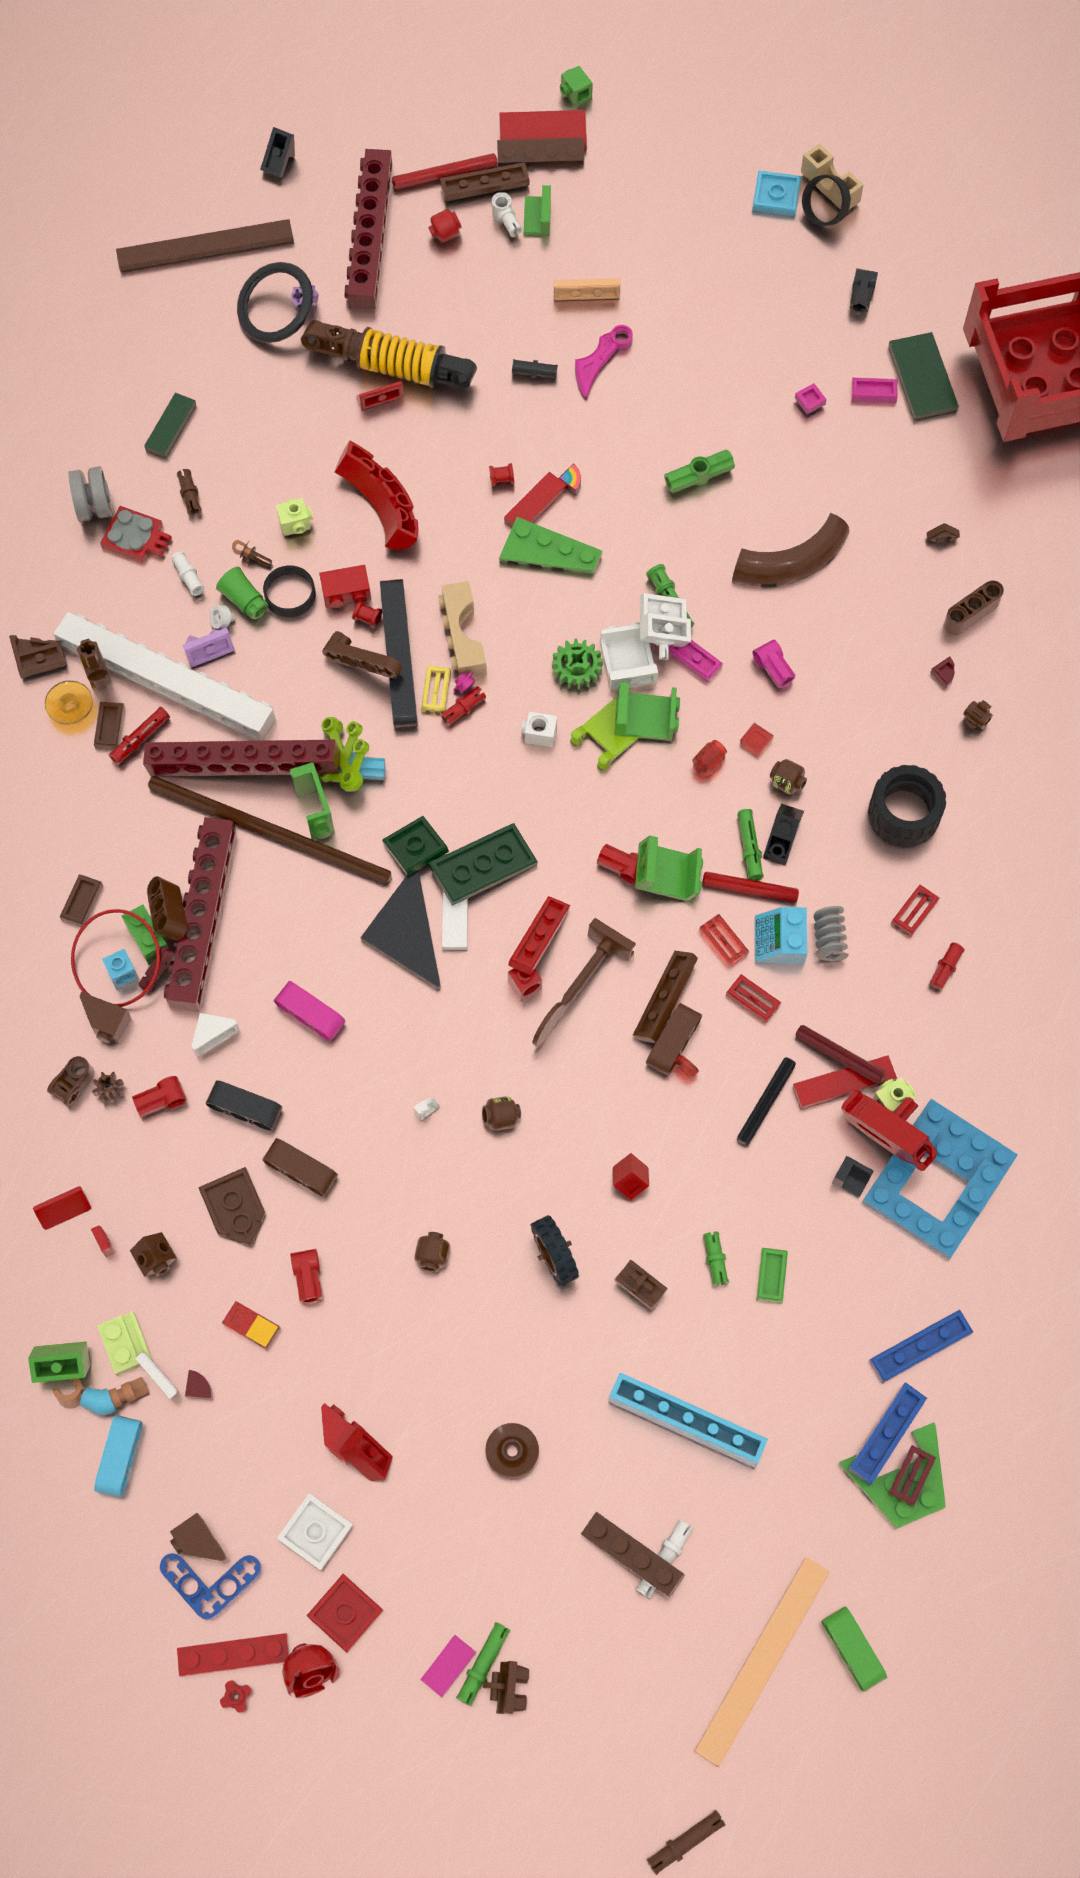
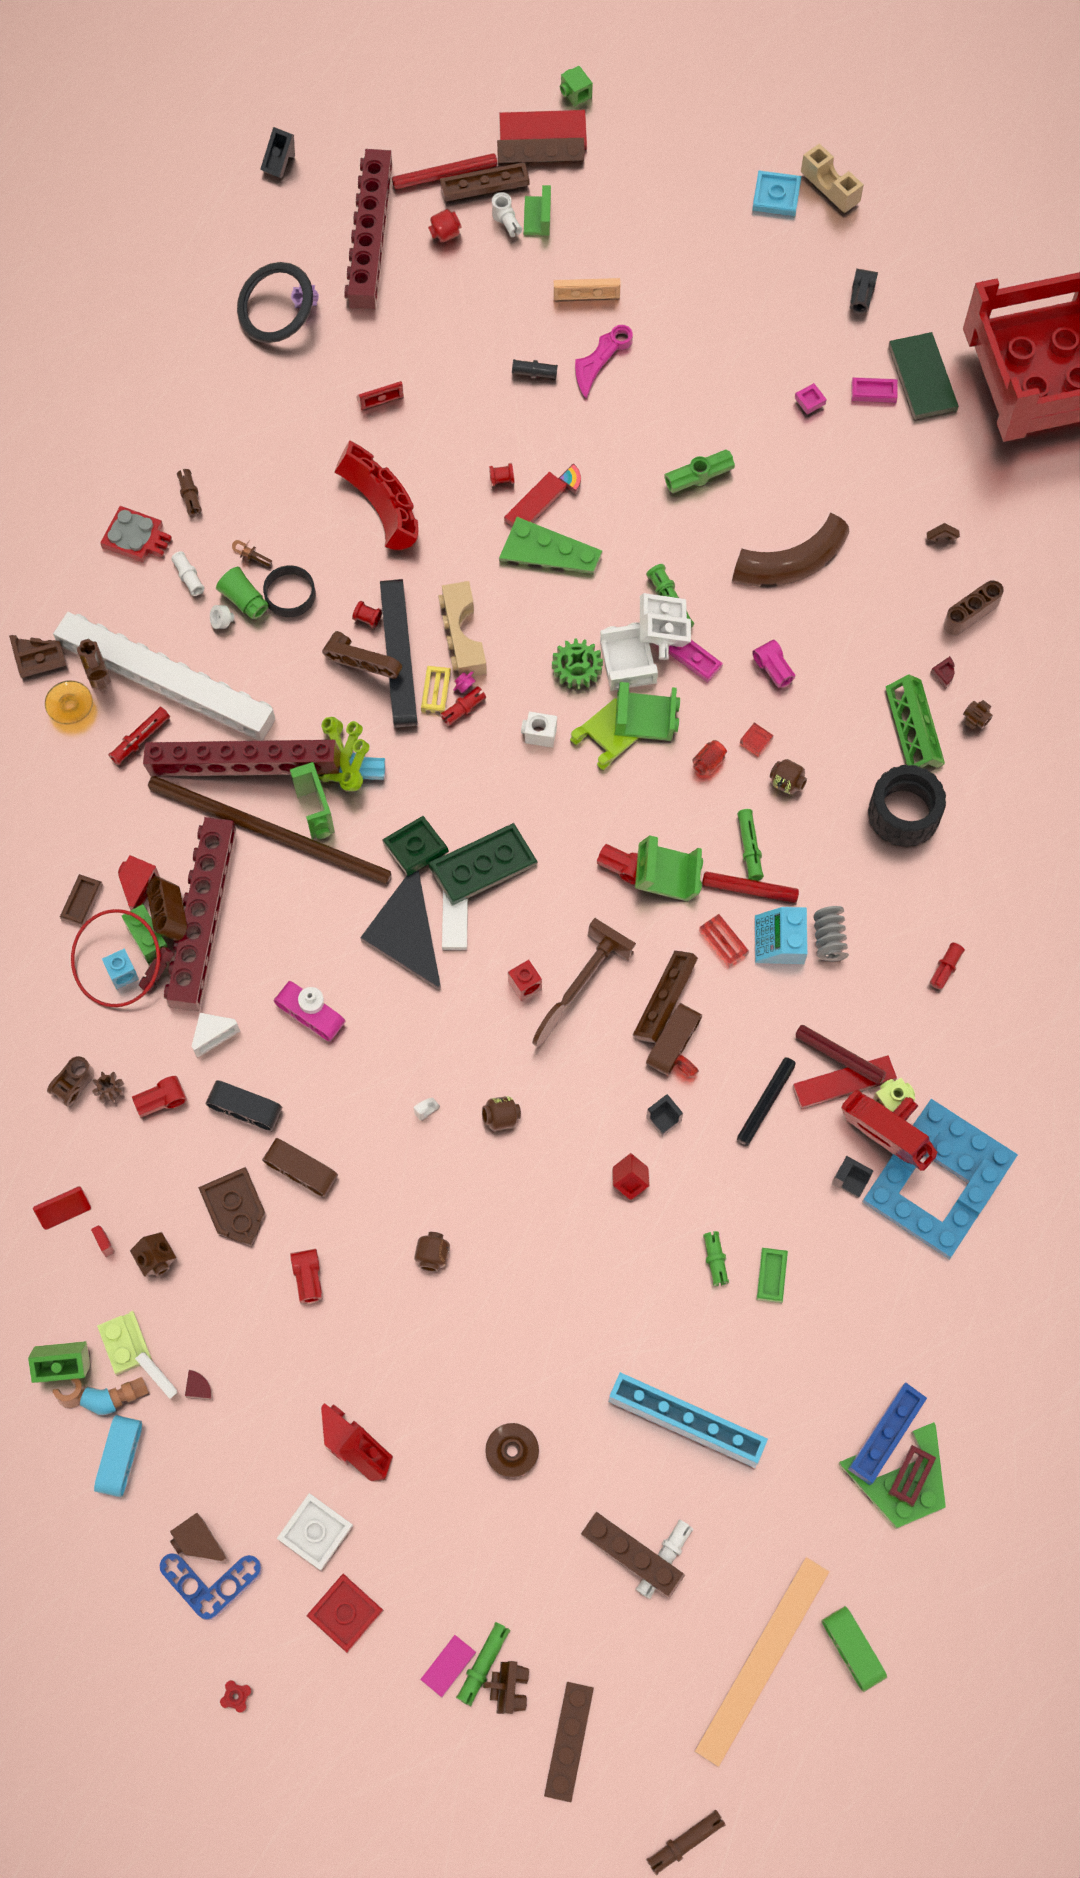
light grey wheel [68,466,112,522] -> none
reddish brown slope [79,992,131,1043] -> none
reddish brown tile [94,702,125,749] -> none
reddish brown tile [116,219,294,271] -> none
dark green tile [144,392,196,458] -> none
red plate [177,1633,289,1677] -> none
lavender tile [182,628,235,668] -> none
clear red tile [222,1301,281,1351] -> none
yellowish green brick [276,498,313,536] -> none
red cylinder [282,1643,339,1698] -> none
piece [301,320,477,389] -> none
red brick [319,564,372,608] -> none
red tile [508,896,571,975] -> none
black wheel [530,1215,579,1286] -> none
reddish brown hips [614,1259,668,1310] -> none
red tile [726,974,781,1023] -> none
black slope [763,803,804,864] -> none
black tyre [802,175,851,226] -> none
blue tile [869,1309,974,1383] -> none
red tile [891,884,940,937] -> none
none -> red slope [118,855,159,910]
none -> white tile [298,987,324,1014]
none -> reddish brown plate [544,1682,594,1803]
none -> black panel [646,1094,683,1137]
none -> bright green fence [885,674,945,768]

